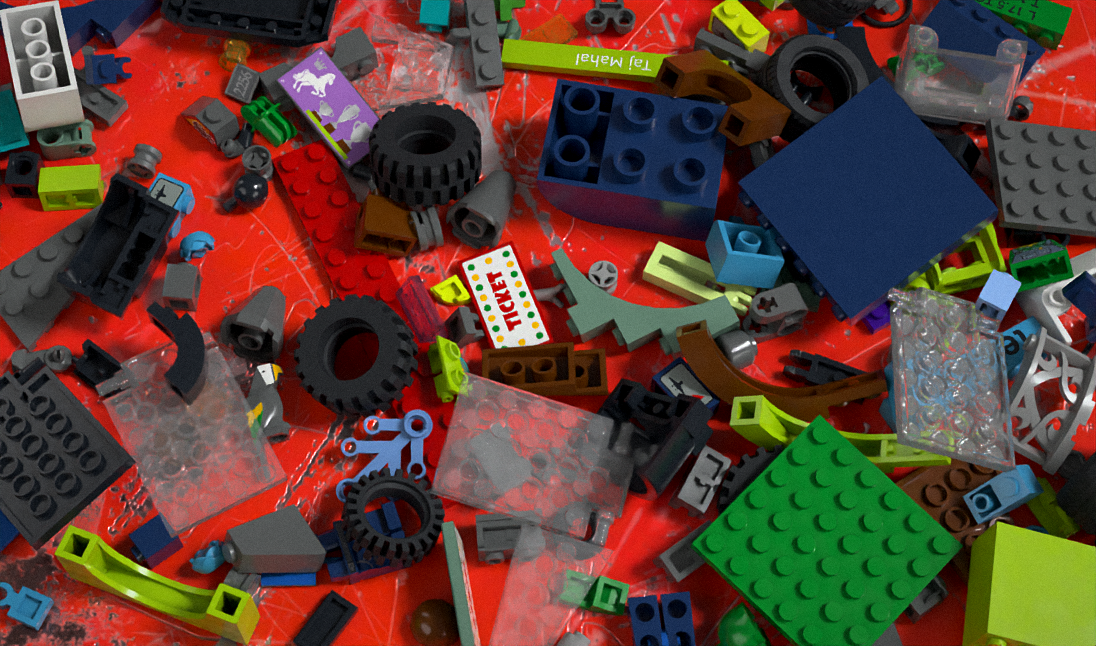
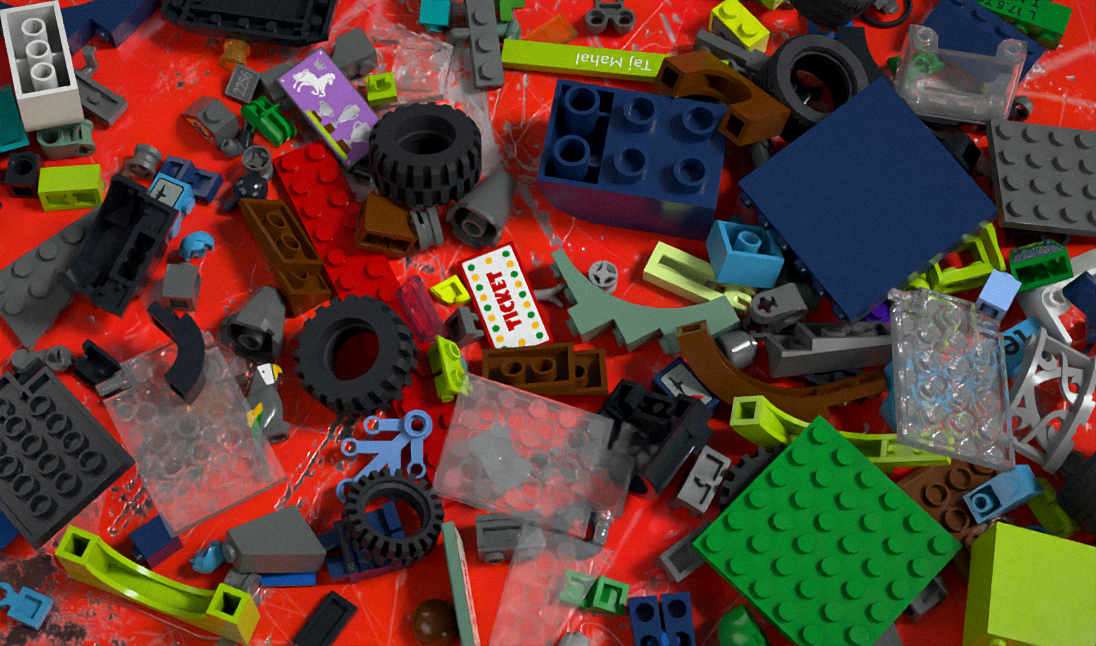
dark blue plate [84,54,132,85] -> none
none -> dark blue slope [154,155,224,204]
none -> reddish brown slope [238,198,335,318]
none -> lime tile [365,72,398,107]
none -> dark grey slope [765,321,903,379]

